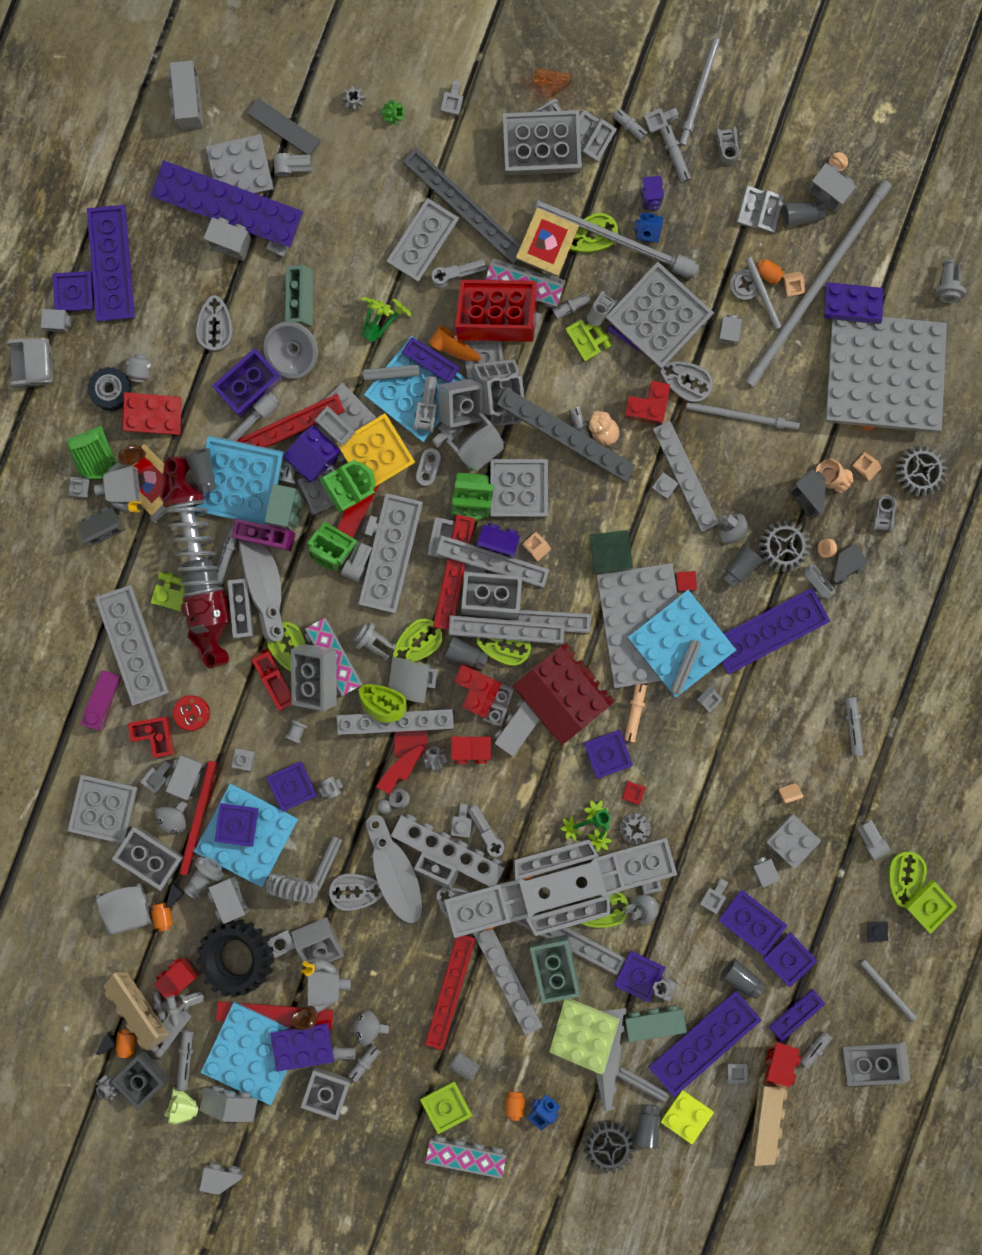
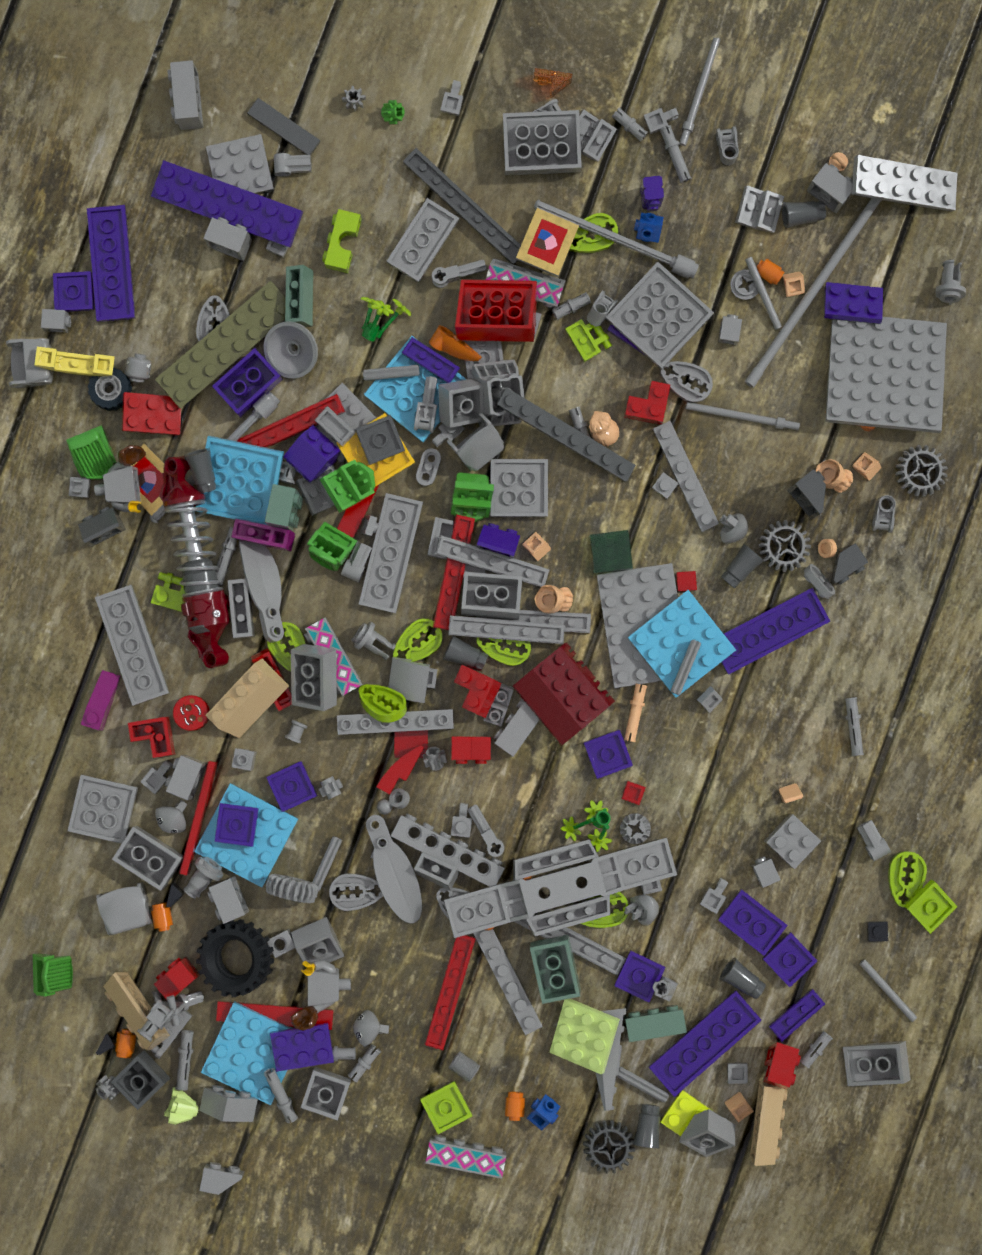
none -> bright green piece [33,953,73,997]
none -> light yellow slope [34,347,115,376]
none -> light grey connector [137,1000,176,1042]
none -> olive plate [155,281,286,409]
none -> tan slope [205,659,289,738]
none -> light grey pin [263,1068,298,1123]
none -> lime arch [322,209,362,273]
none -> dark grey tile [355,415,405,465]
none -> light nougat hair [534,585,573,614]
none -> light grey slope [679,1109,736,1157]
none -> light nougat slope [725,1092,754,1123]
none -> plate [852,155,958,212]

